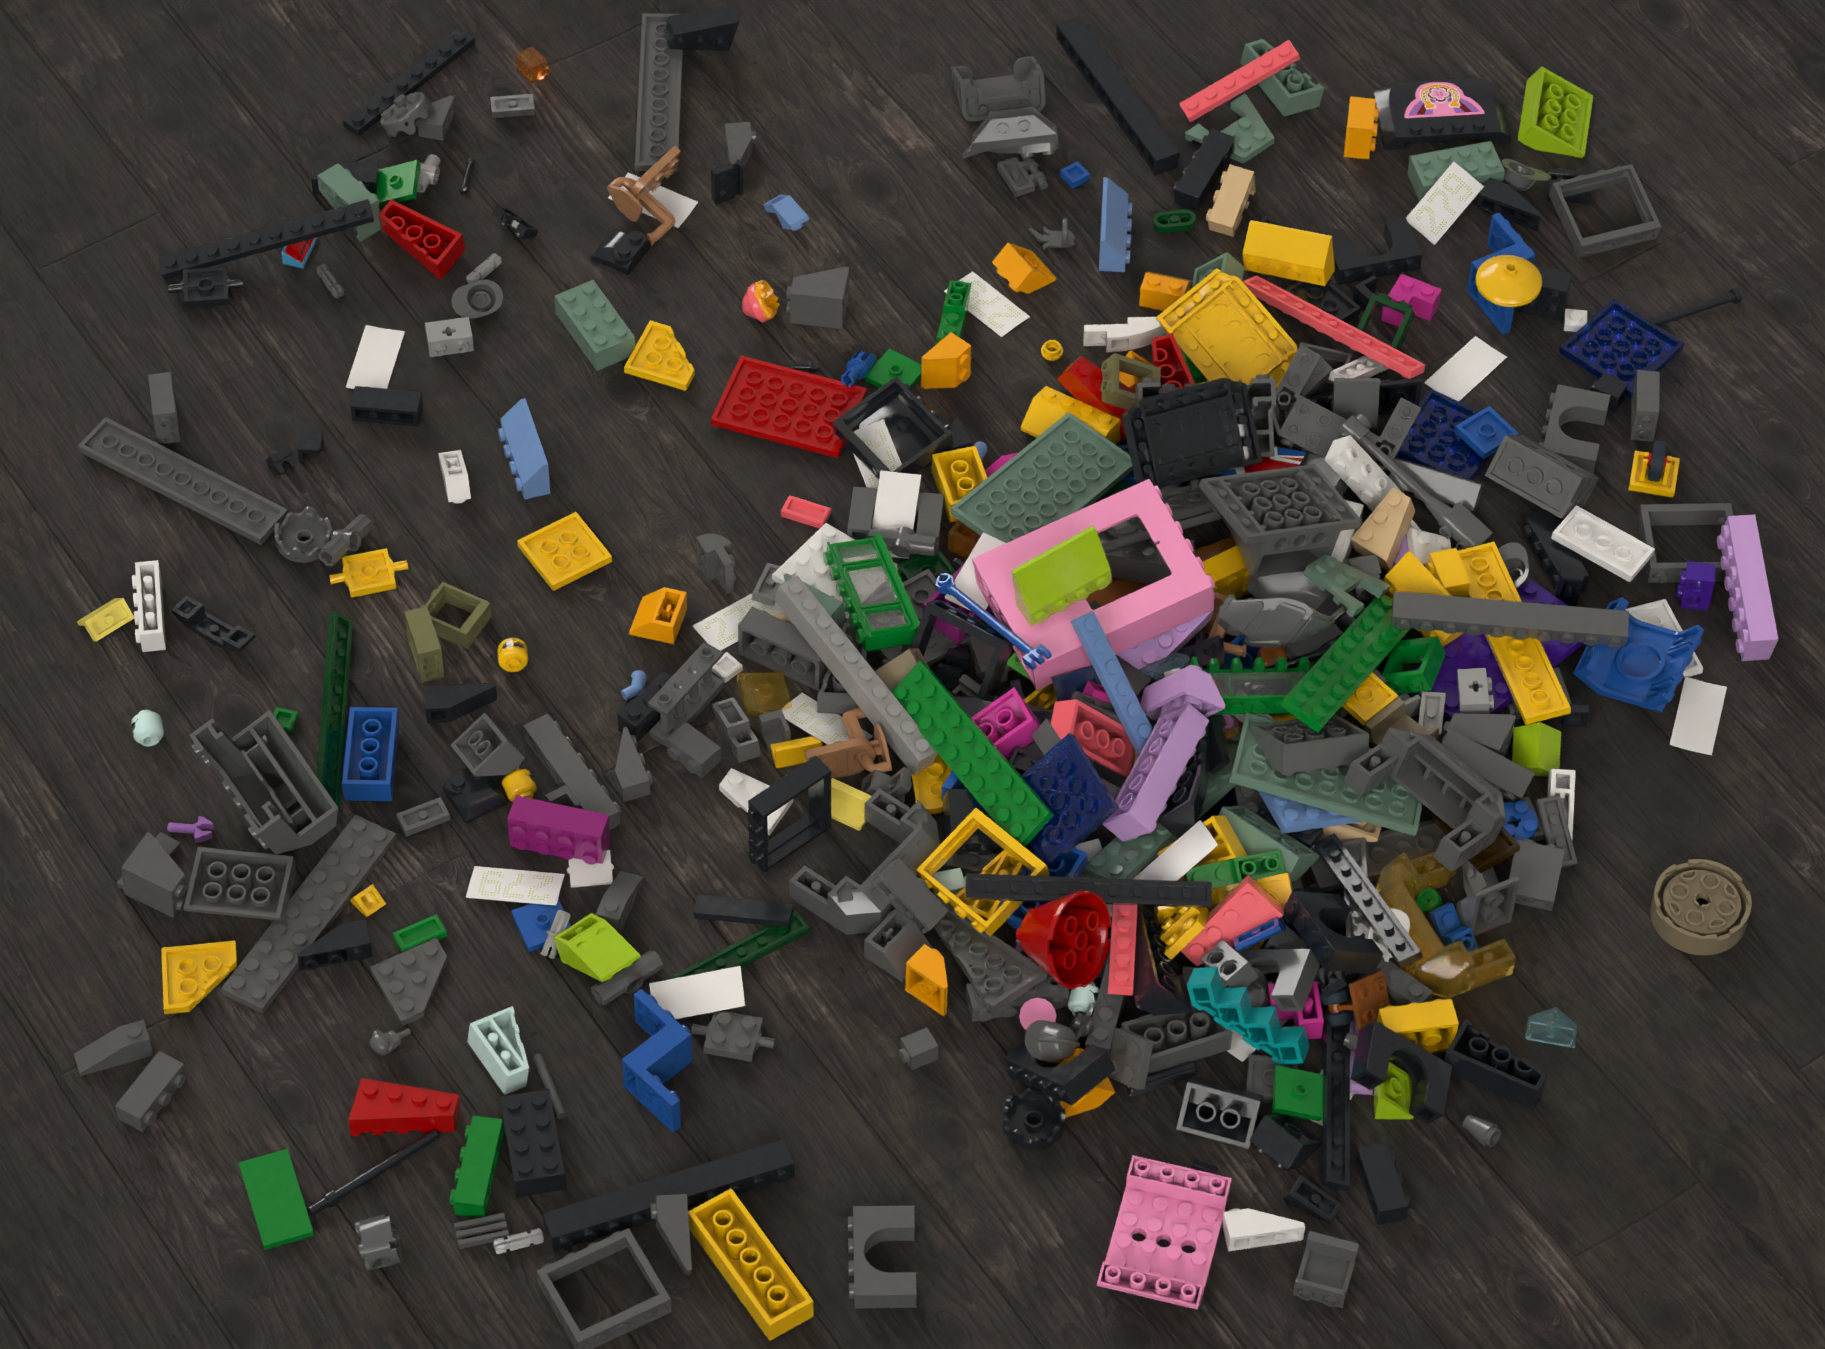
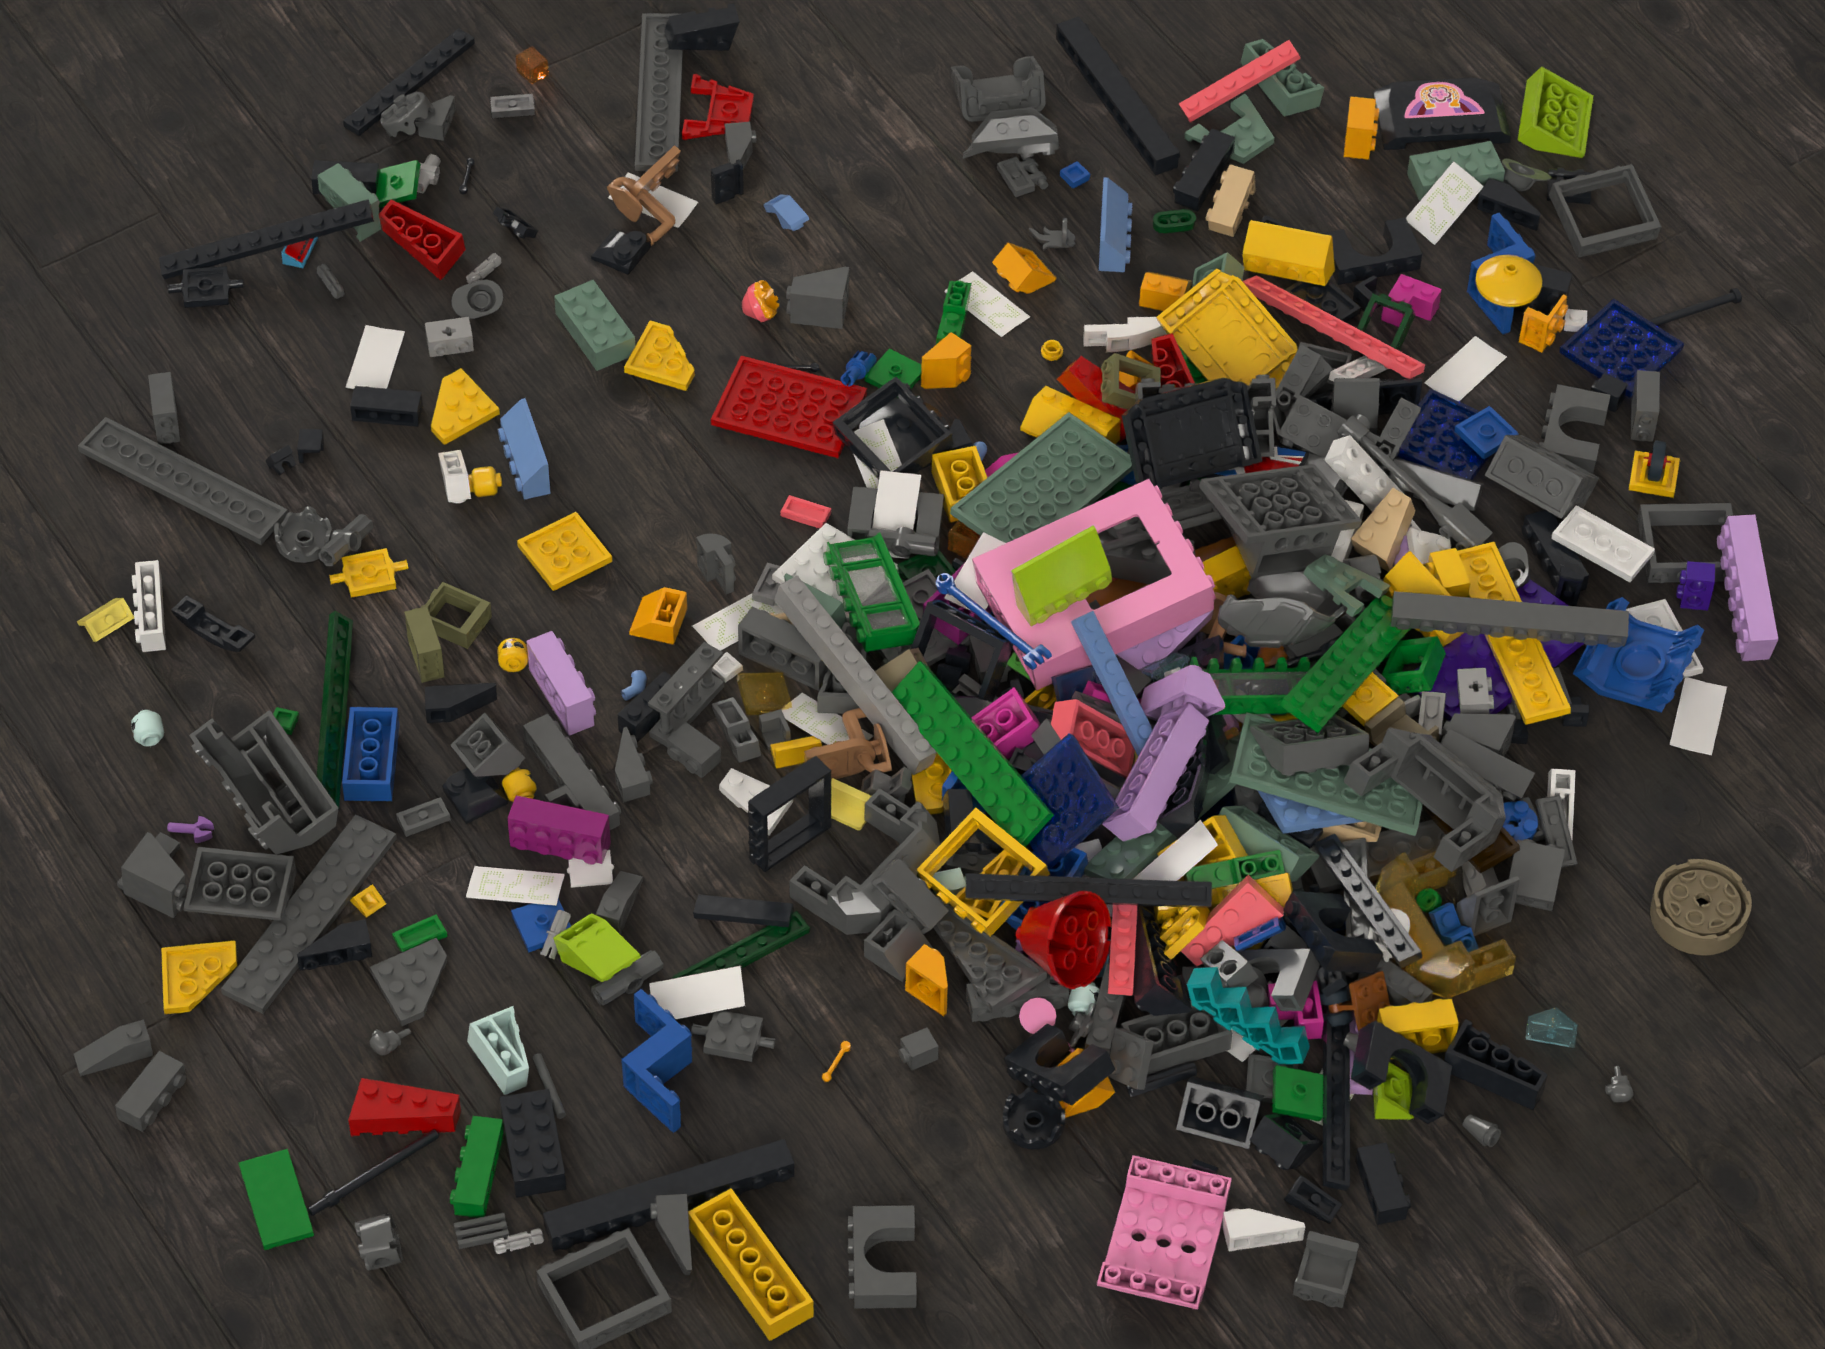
dark grey piece [1025,1020,1080,1063] -> none
lime slope [1512,722,1561,777] -> none
none -> yellow plate [431,368,500,445]
none -> yellow head [468,466,502,497]
none -> lavender brick [527,631,596,736]
none -> red wing [682,74,754,139]
none -> light orange hinge [822,1041,851,1082]
none -> light orange bracket [1519,294,1568,352]
none -> dark grey piece [1605,1066,1633,1103]

